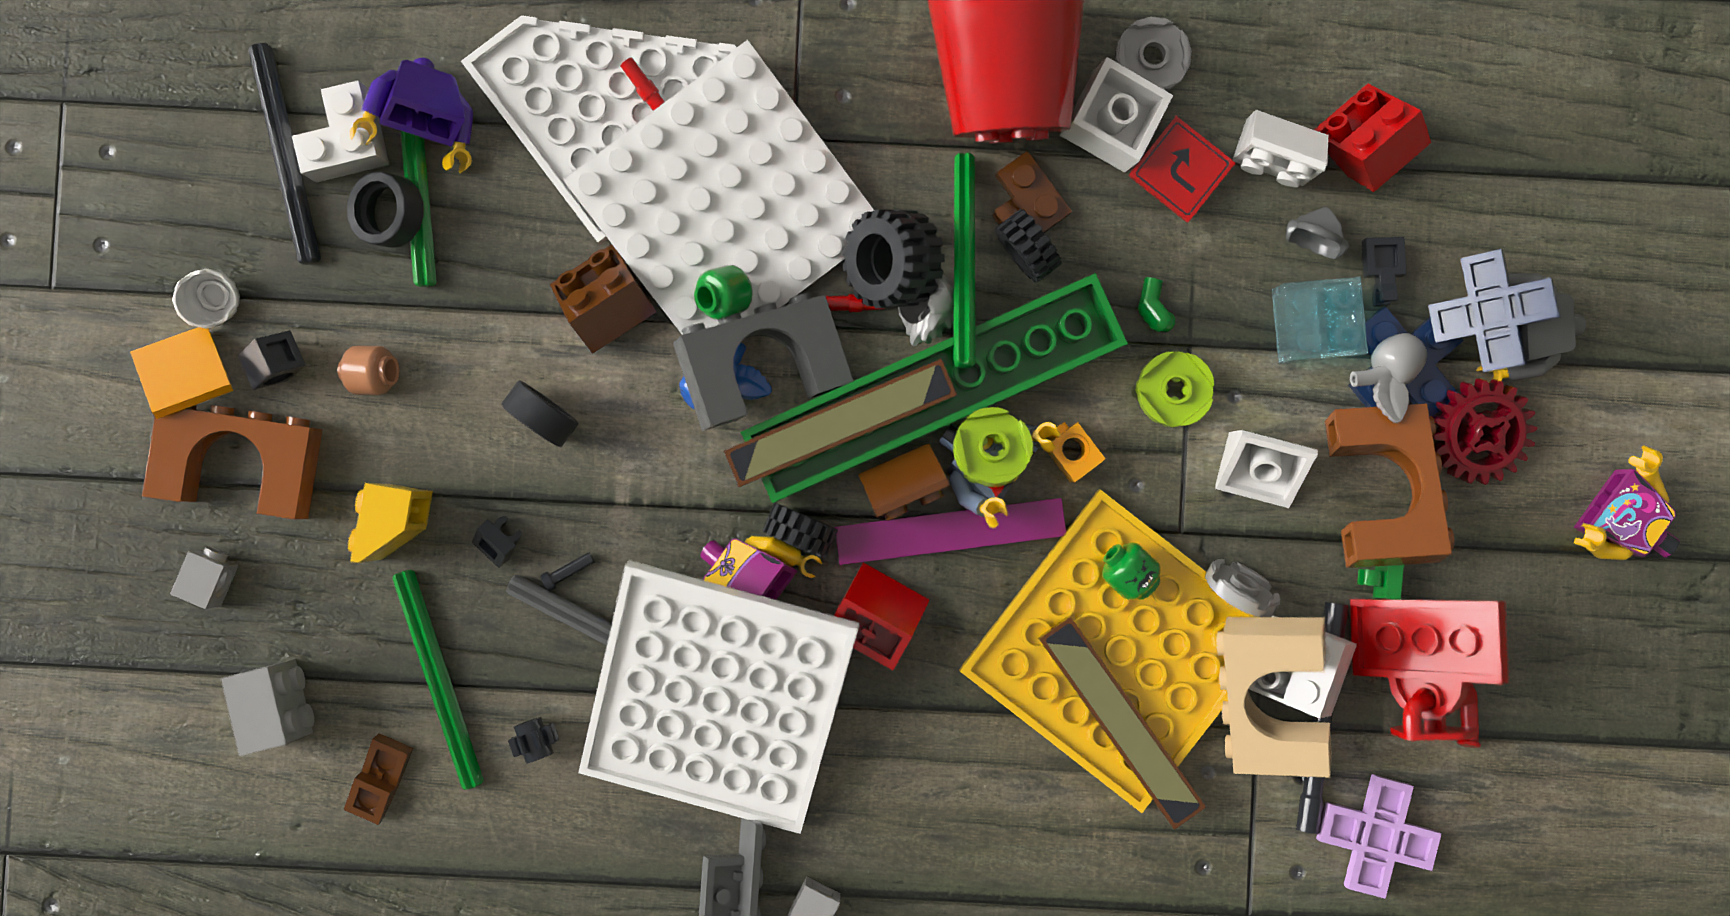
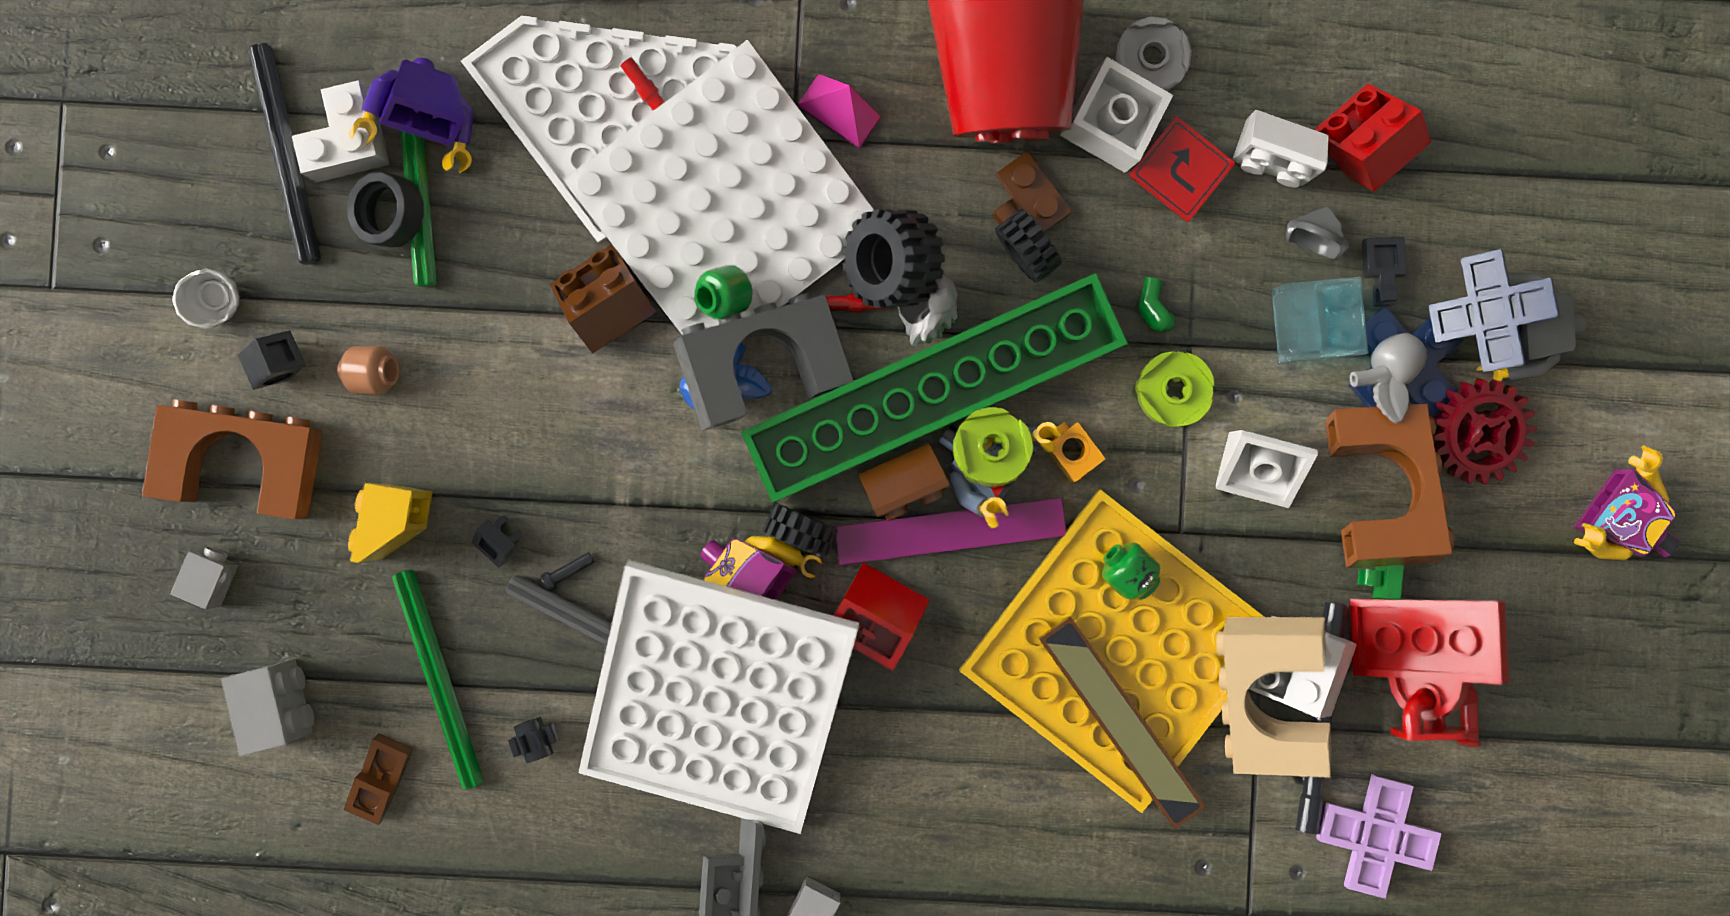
light orange tile [130,327,234,419] -> none
black tyre [501,380,579,447] -> none
olive tile [724,359,957,487] -> none
green axle [954,153,975,368] -> none
light grey tile [1205,559,1280,617] -> none
none -> dark pink slope [797,74,881,149]

